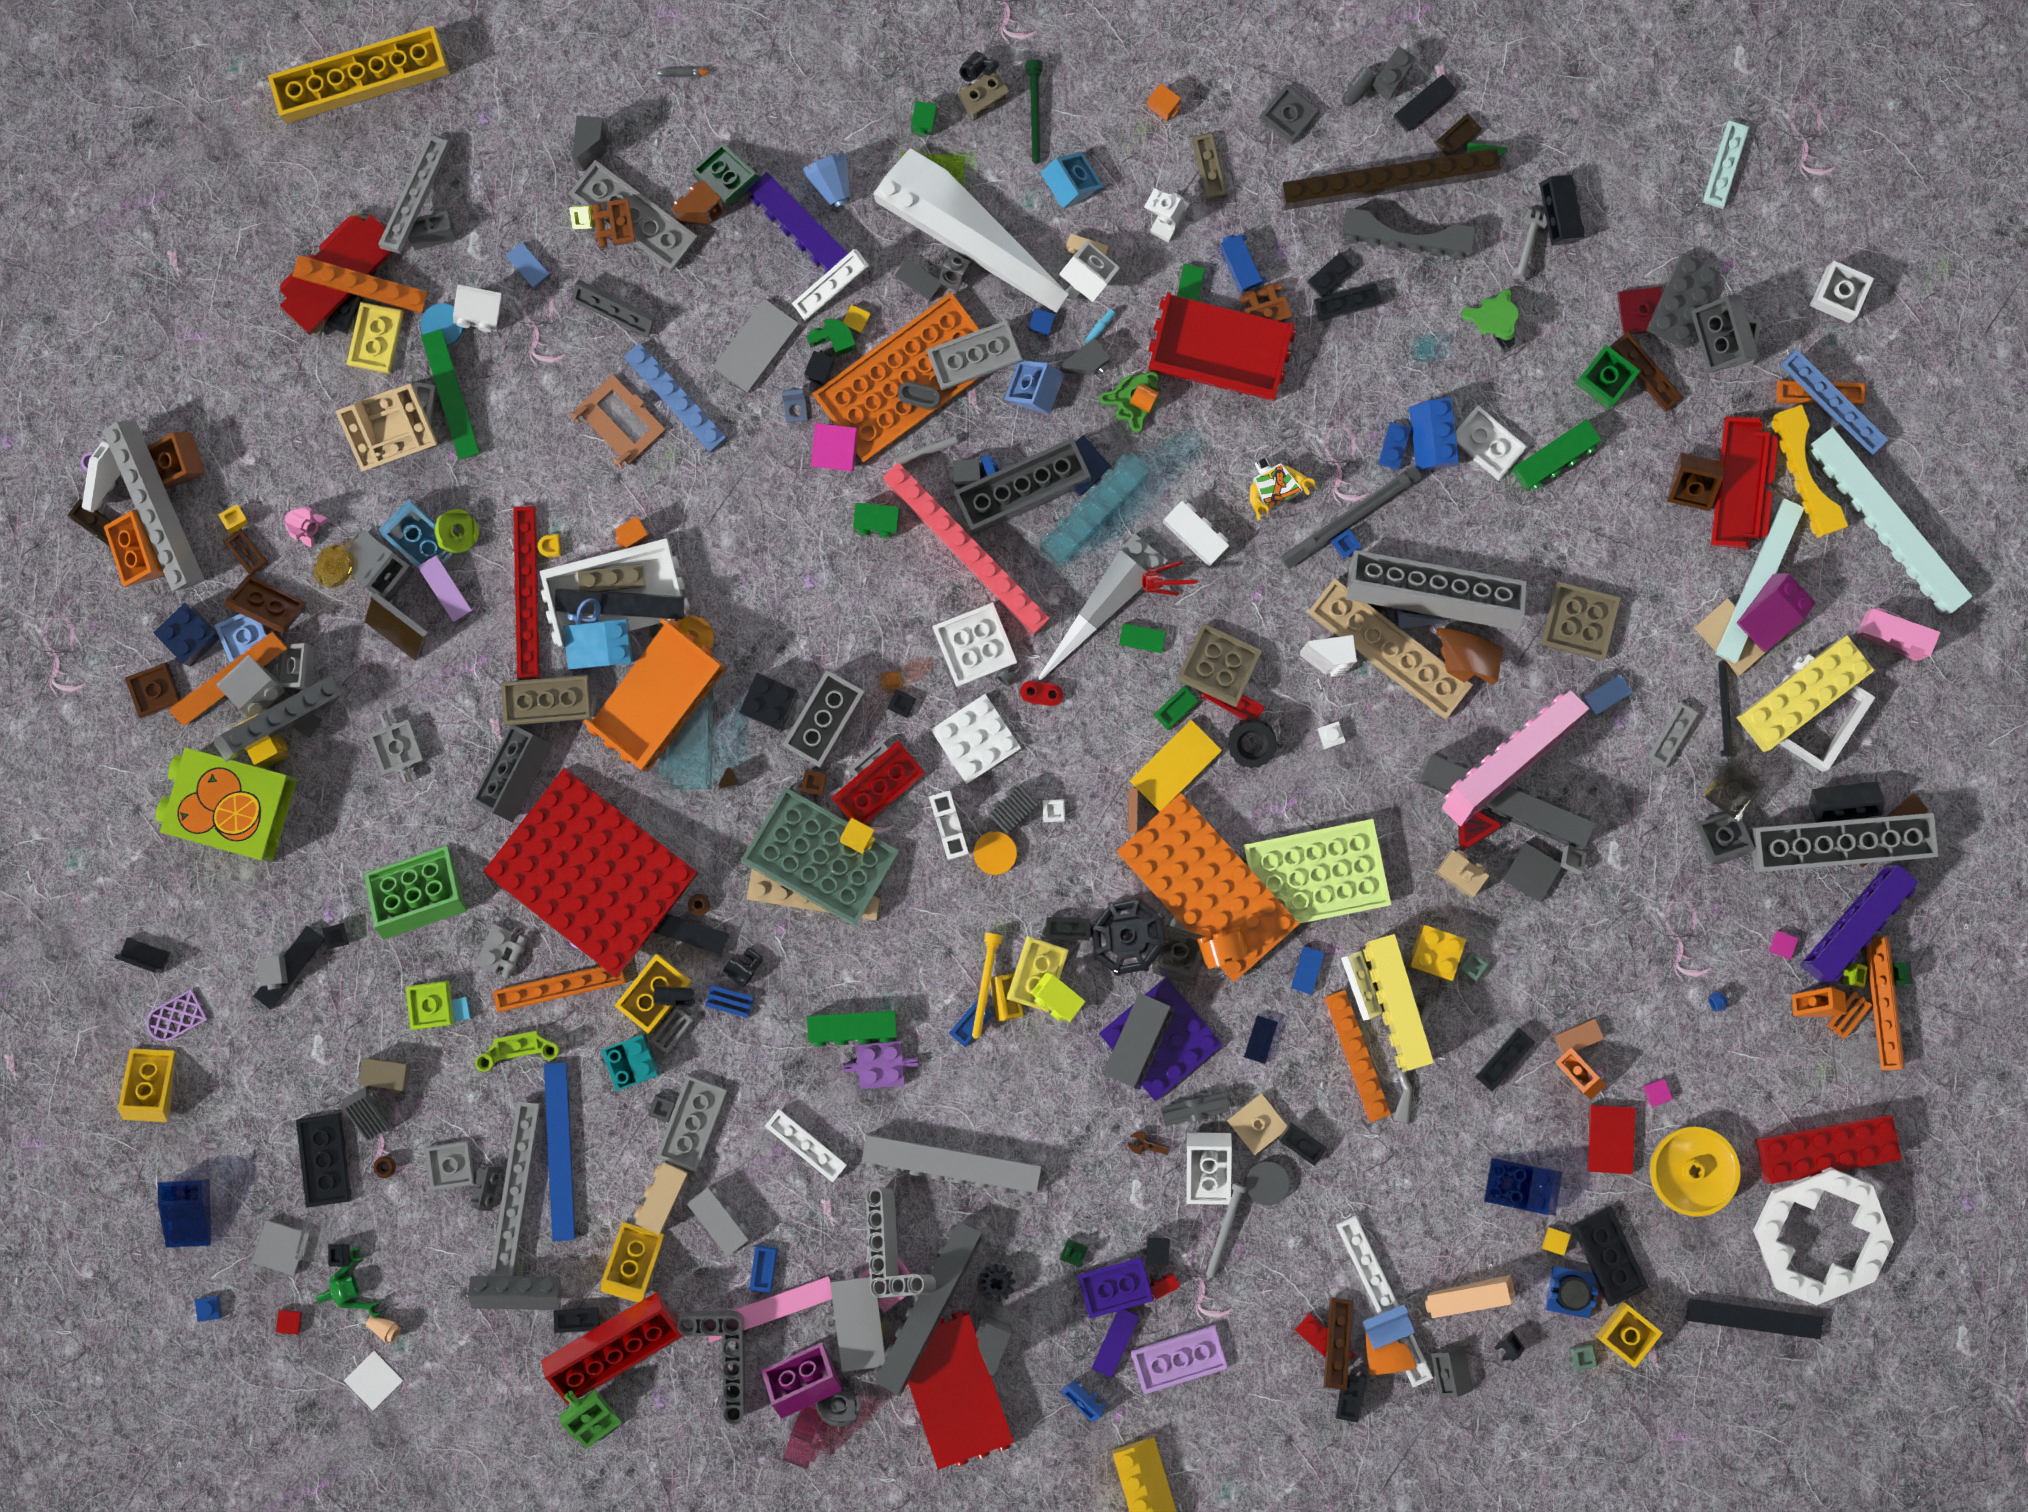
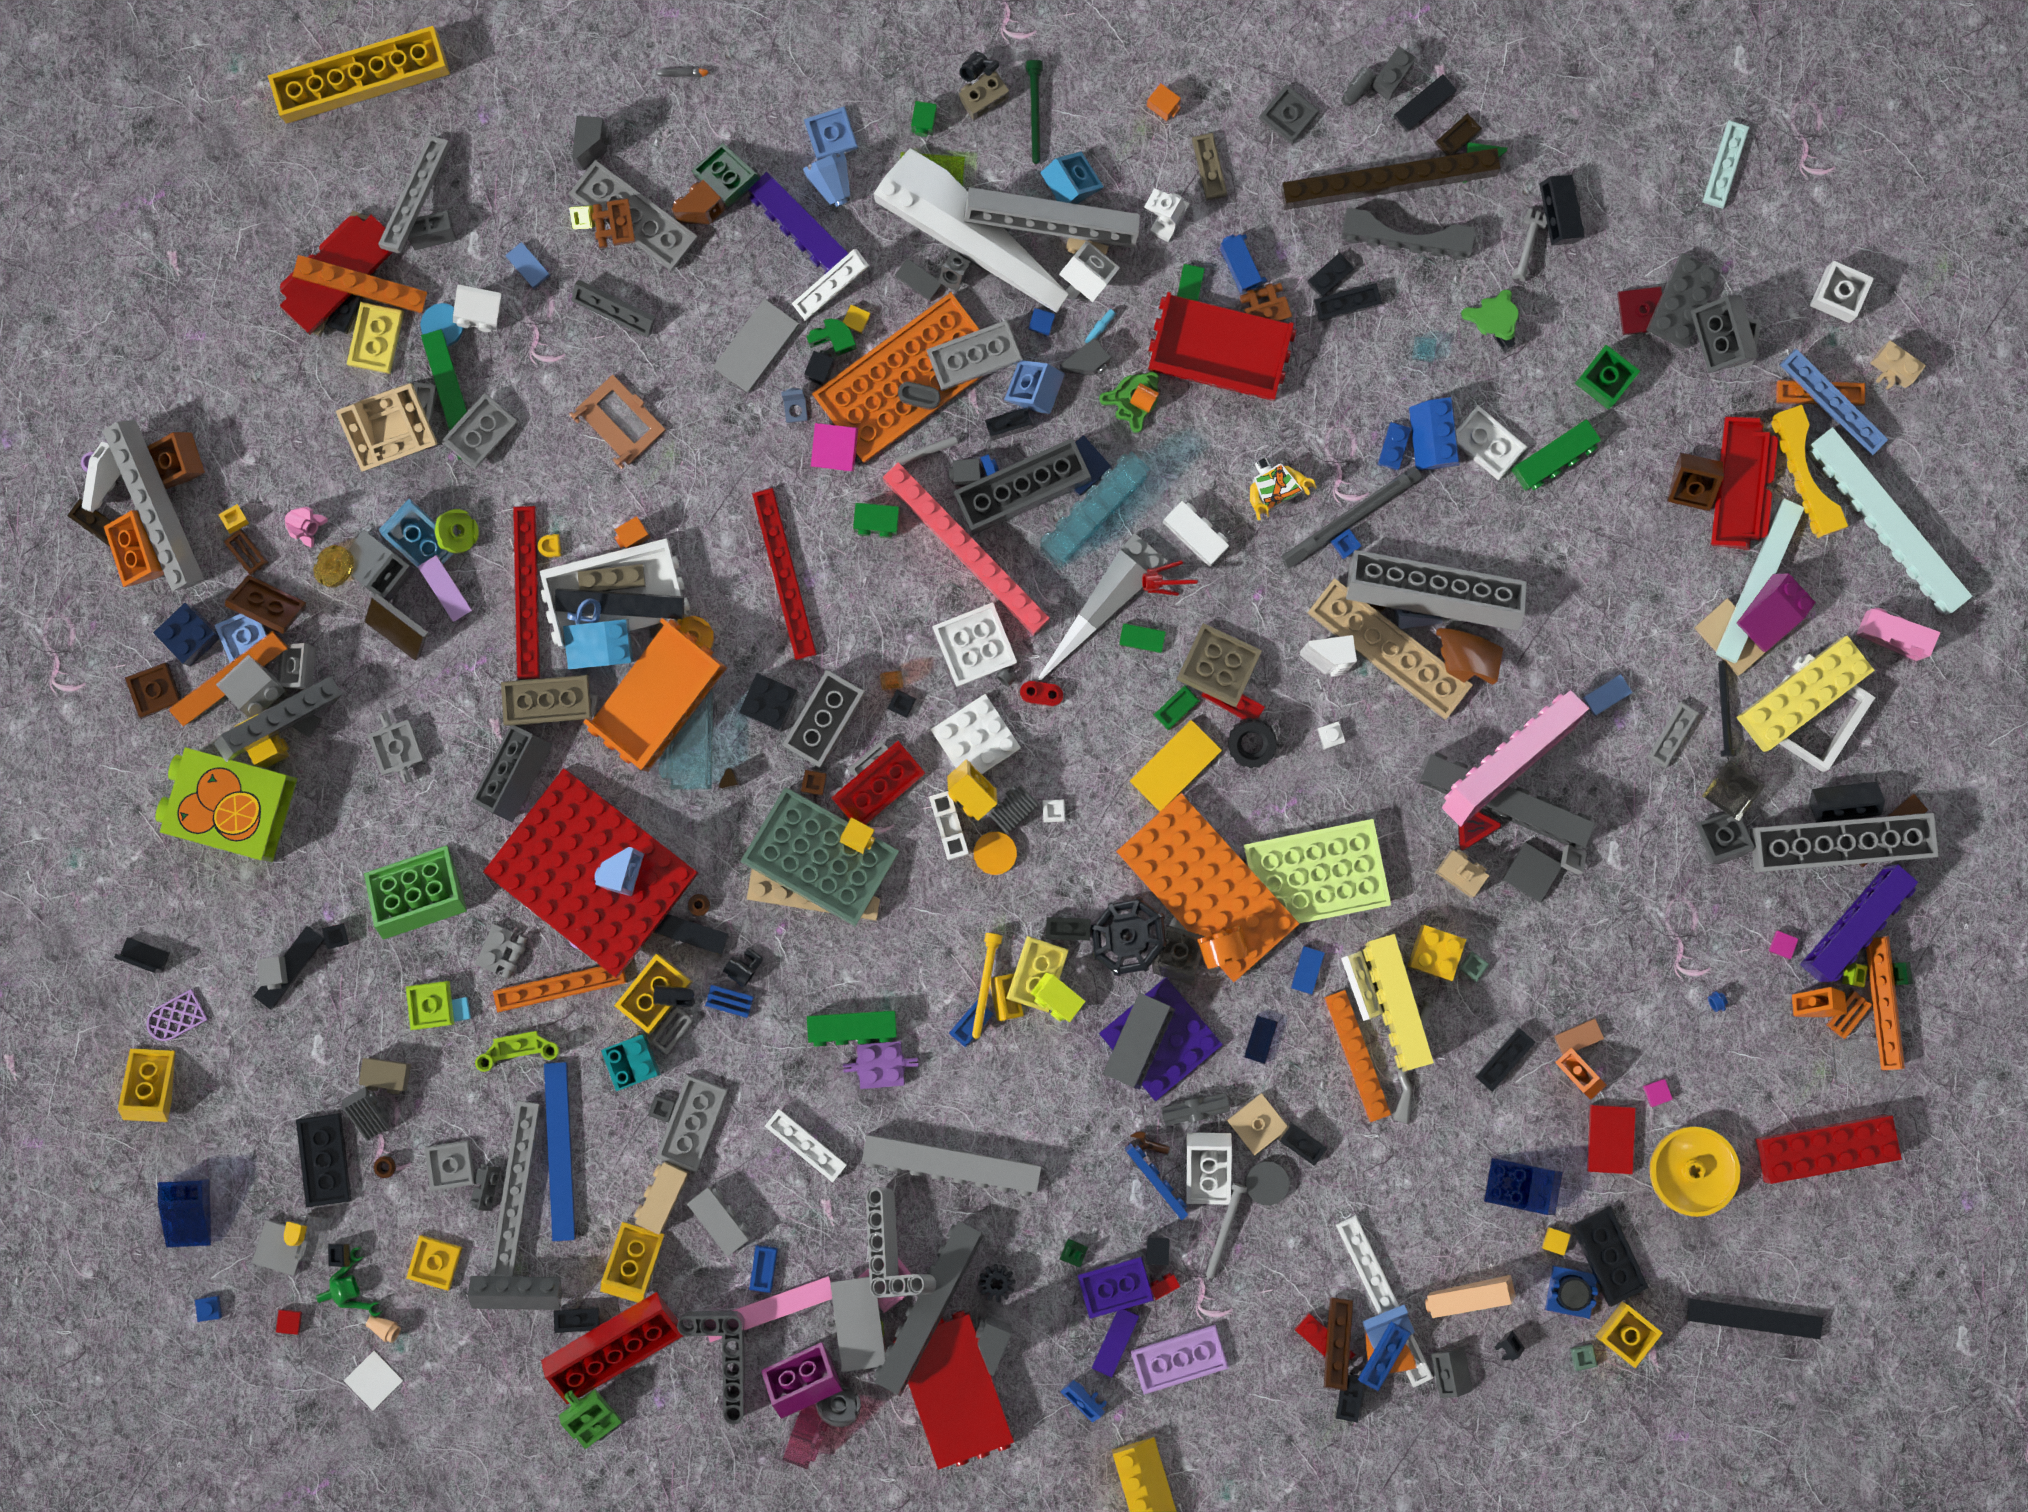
medium blue plate [624,342,726,453] -> none
nougat tile [1128,788,1138,833] -> none
dark tan plate [1540,581,1621,662] -> none
reddish brown tile [1610,331,1683,412] -> none
white plate [1753,1167,1894,1305] -> none
none -> yellow tile [284,1222,307,1246]
none -> yellow tile [406,1235,463,1291]
none -> light grey tile [442,393,518,470]
none -> light blue slope [595,847,644,896]
none -> red tile [752,488,817,661]
none -> medium blue tile [804,106,858,161]
none -> yellow brick [947,759,998,821]
none -> light grey brick [964,187,1139,248]
none -> black hinge [985,407,1032,441]
none -> blue plate [1124,1143,1188,1220]
none -> blue tile [1358,1321,1411,1391]
none -> tan brick [1870,340,1926,390]

